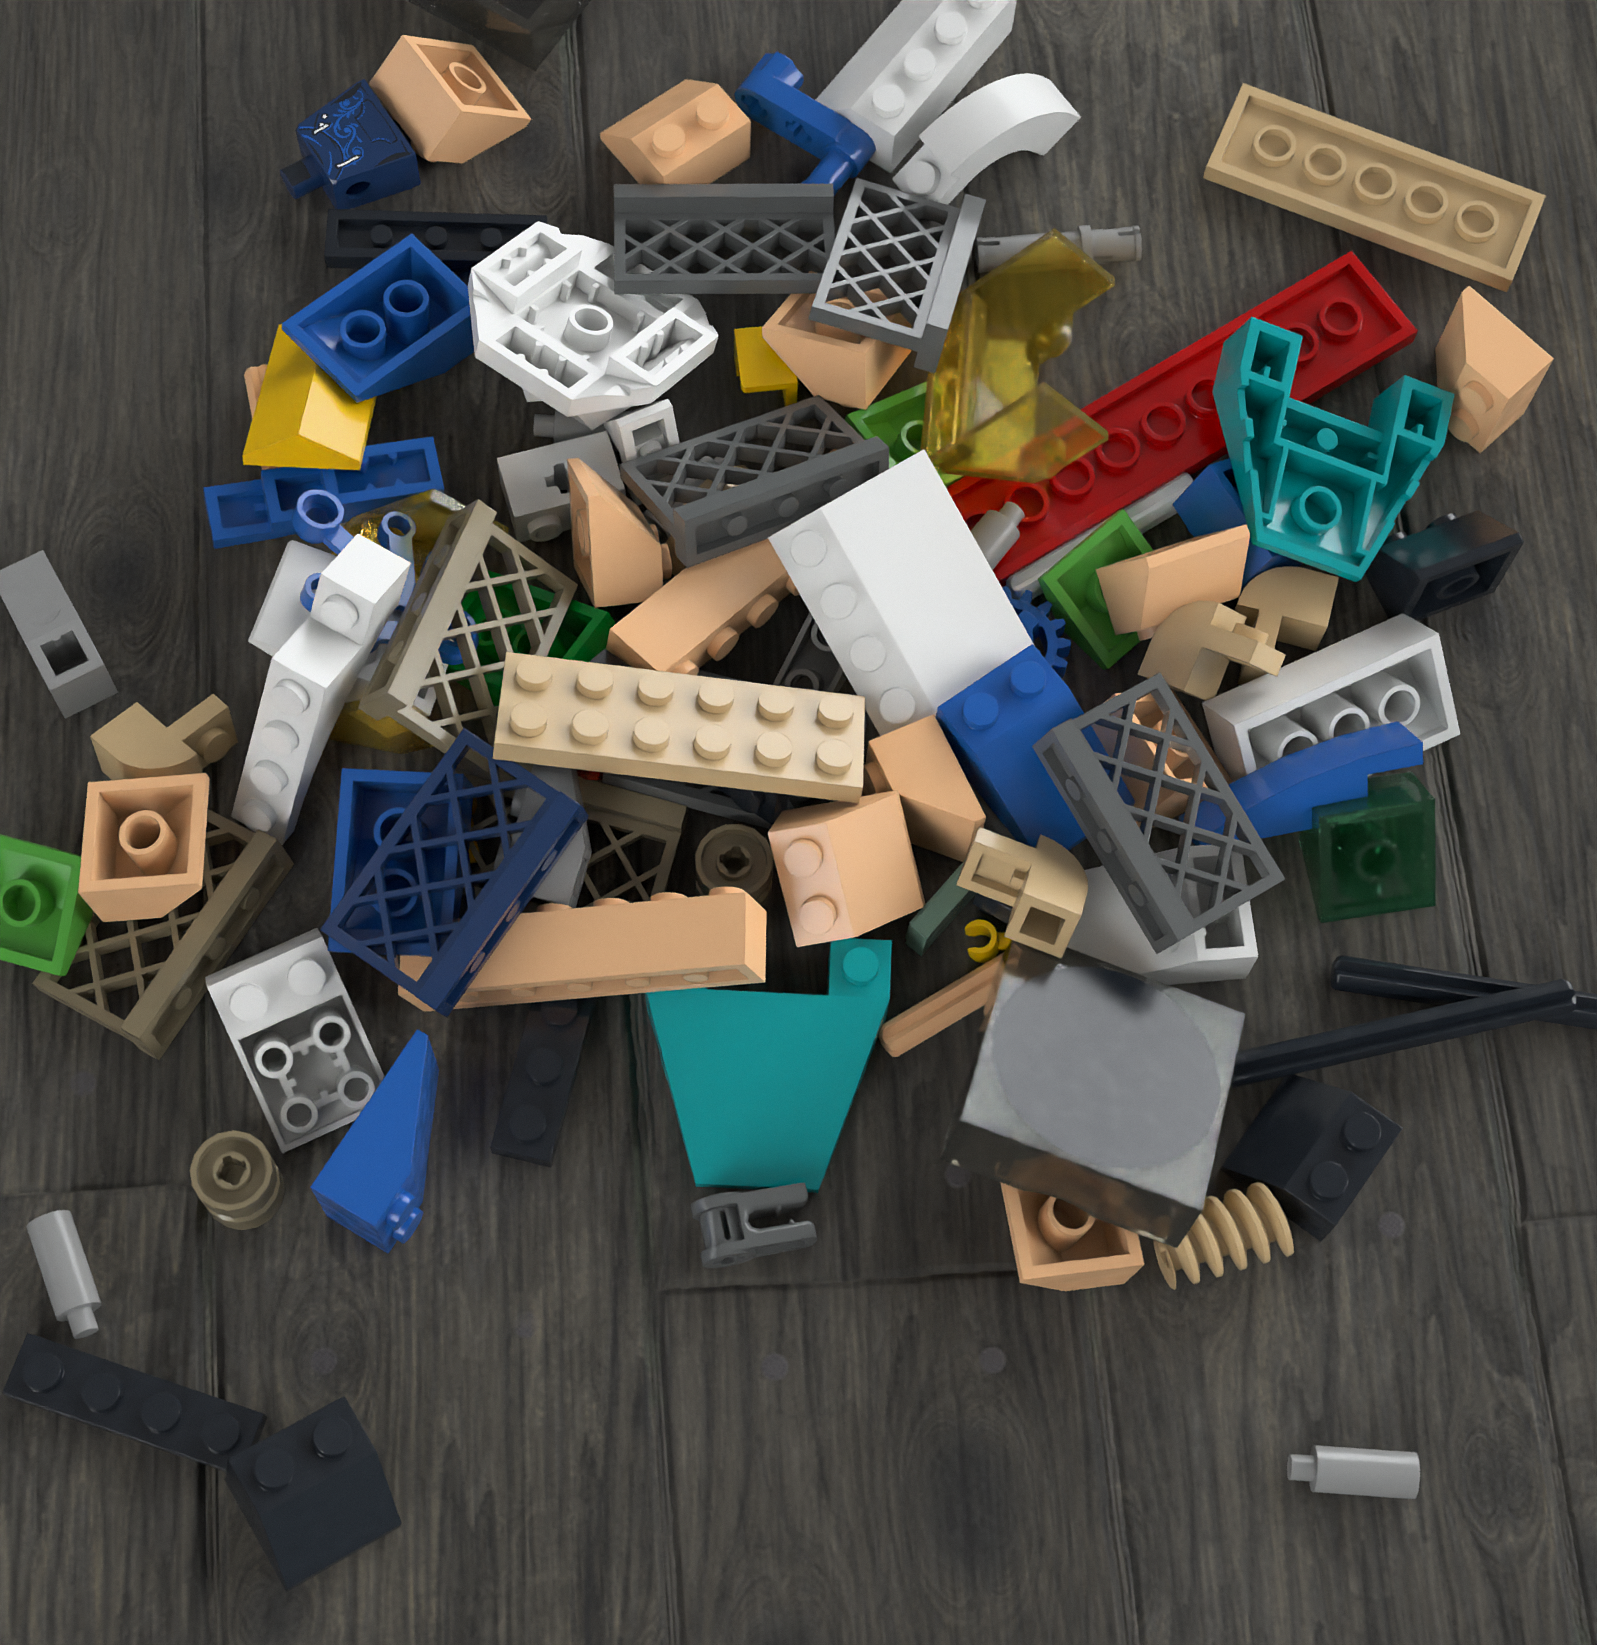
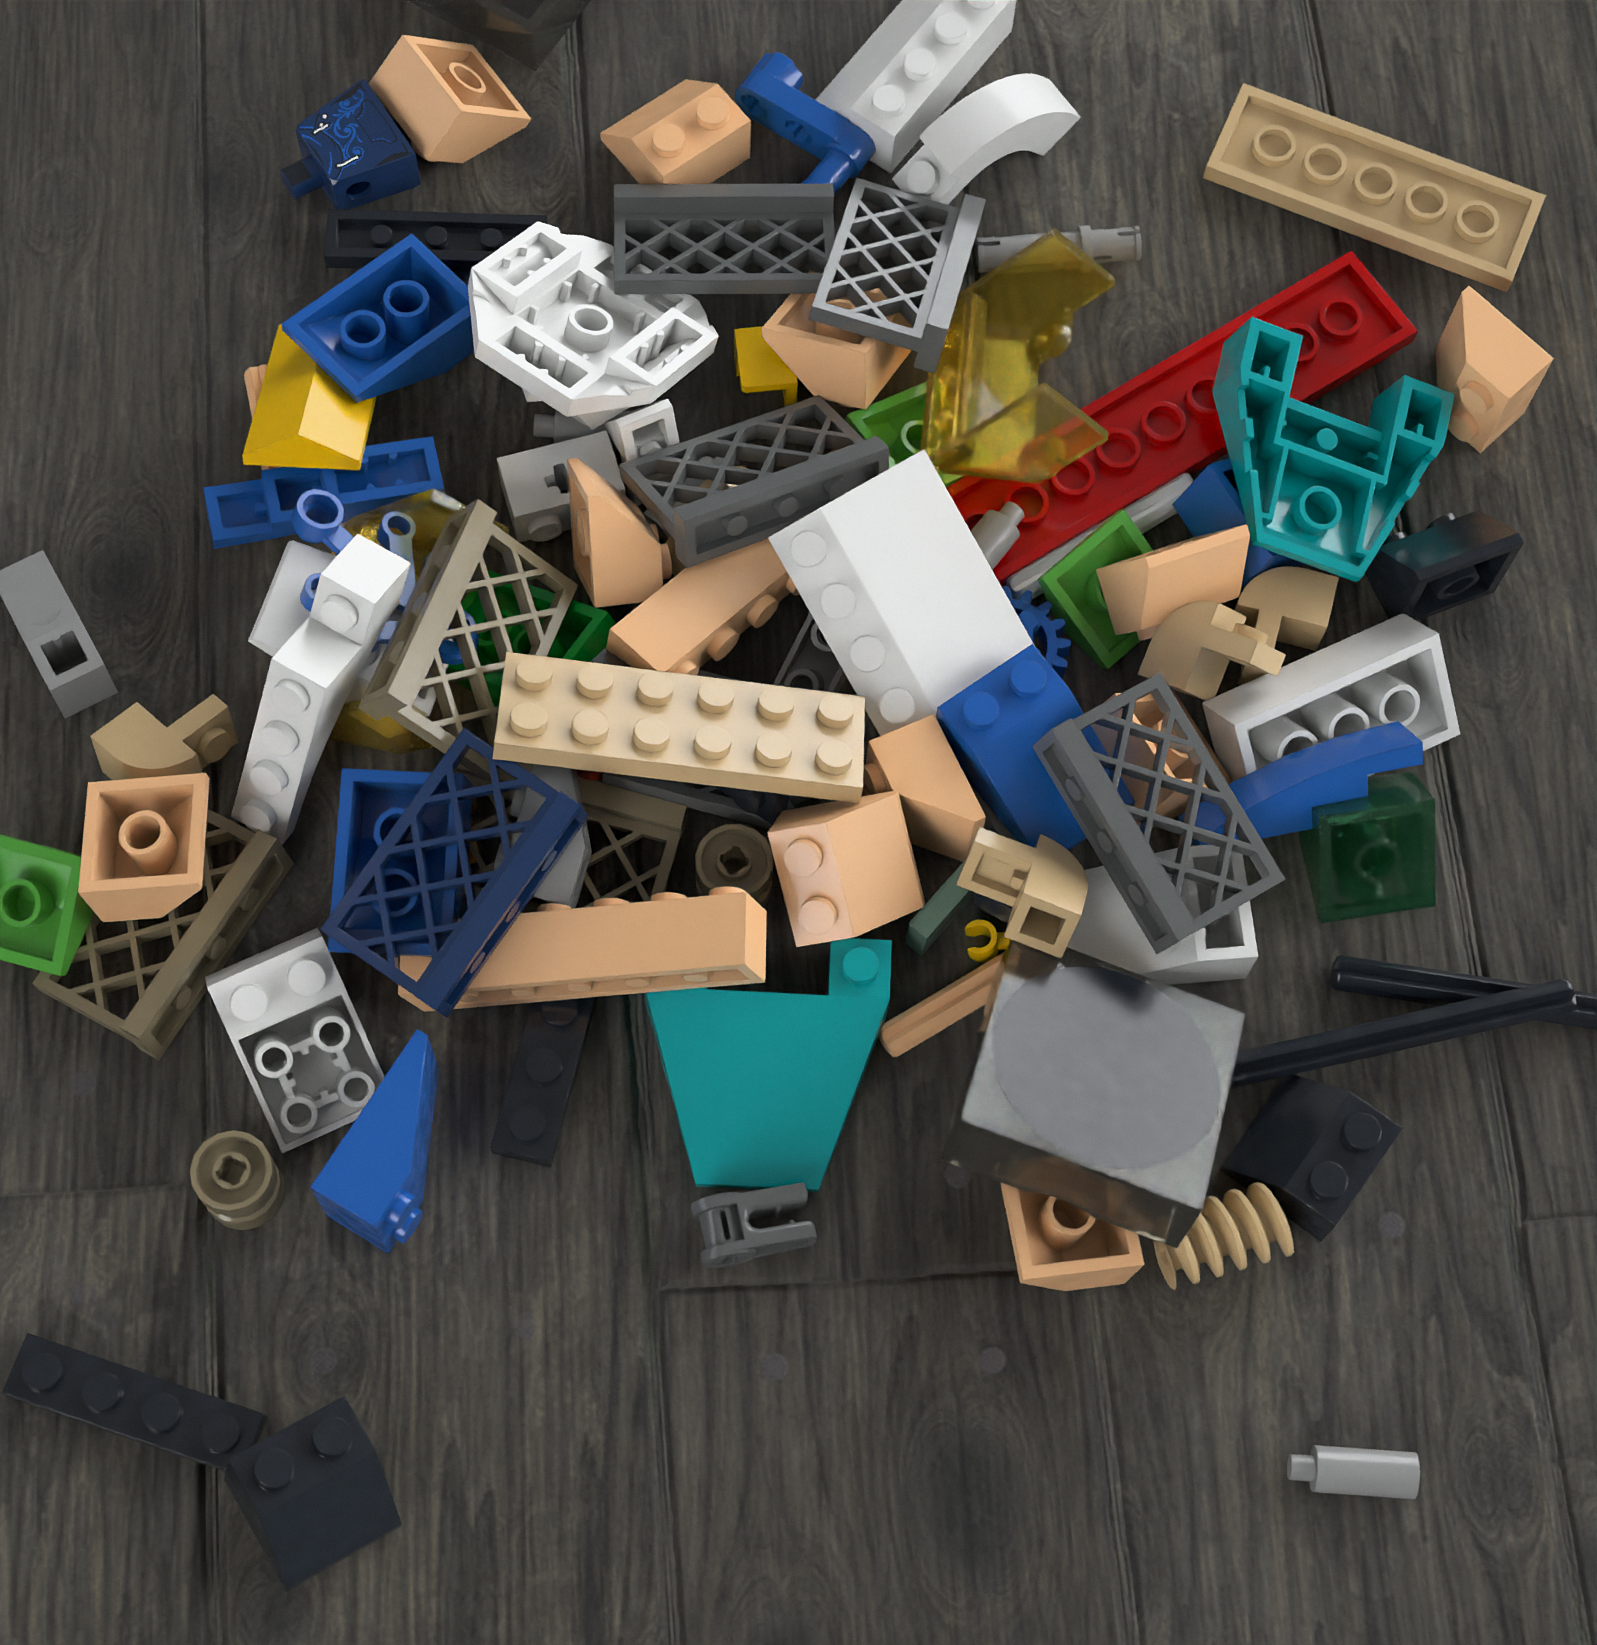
light grey cylinder [26,1210,102,1339] -> none

